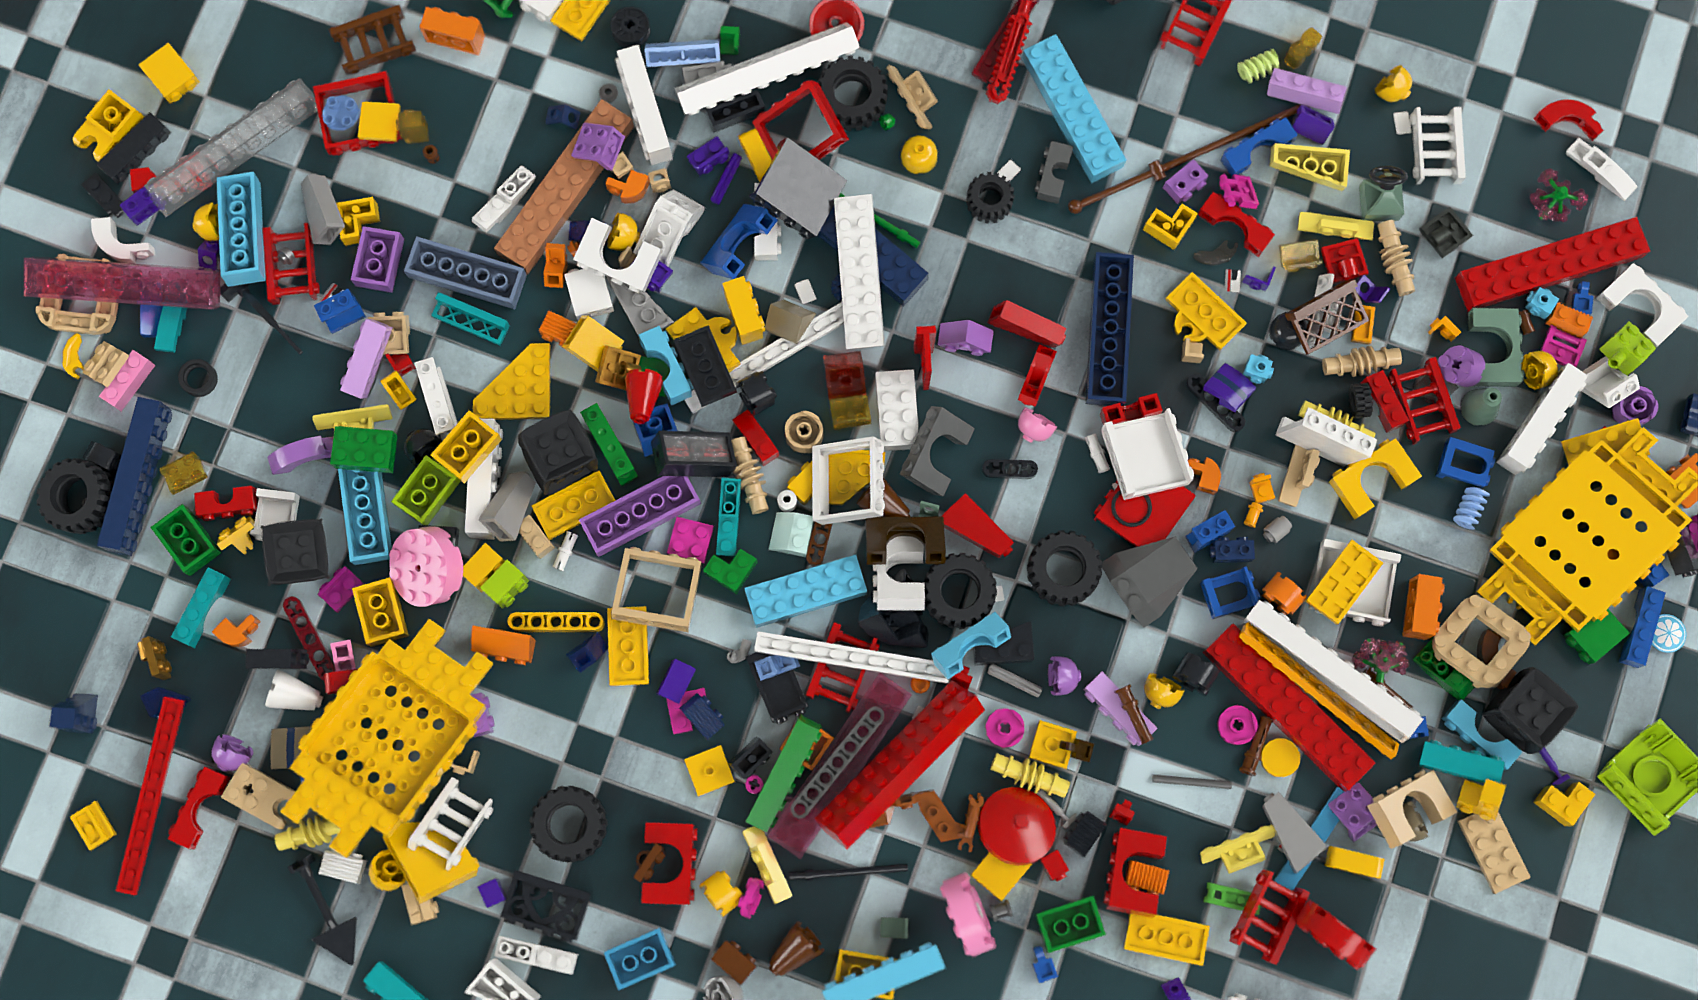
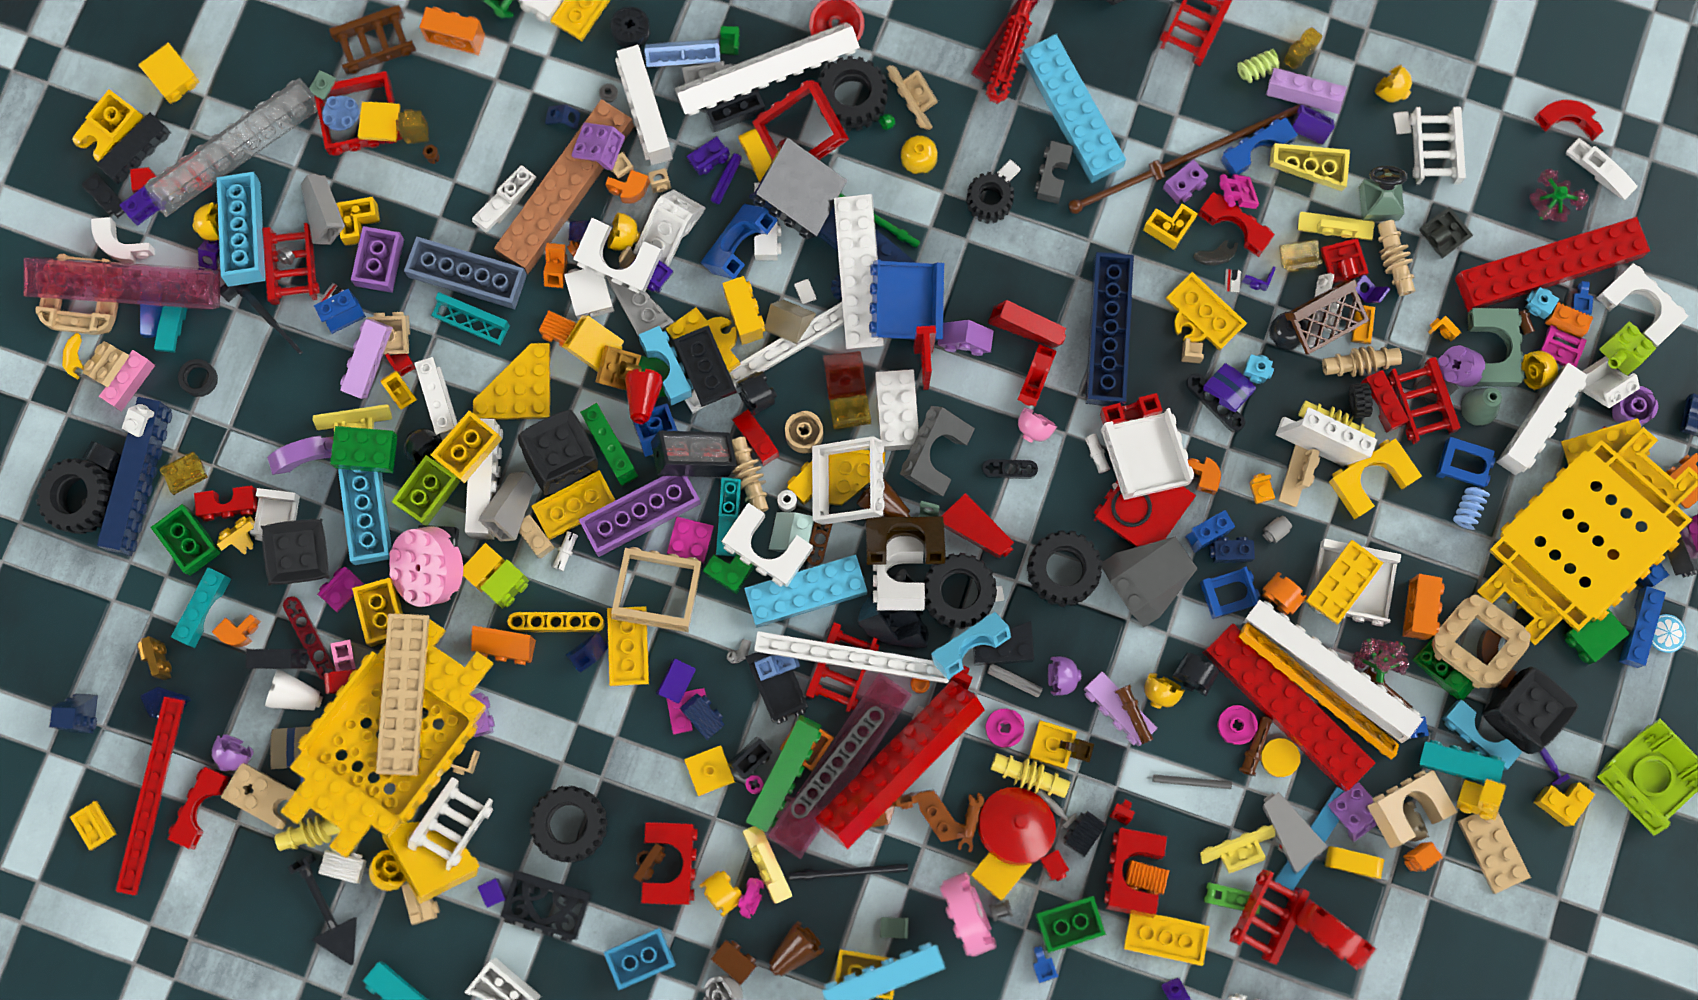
white slope [494,936,578,974] -> none
light orange pin [1244,502,1263,528] -> none
none -> white bracket [122,404,154,437]
none -> sand green bracket [308,71,337,100]
none -> tan plate [376,614,429,775]
none -> white arch [722,503,813,587]
none -> blue panel [869,259,944,340]
none -> orange brick [1403,842,1443,872]

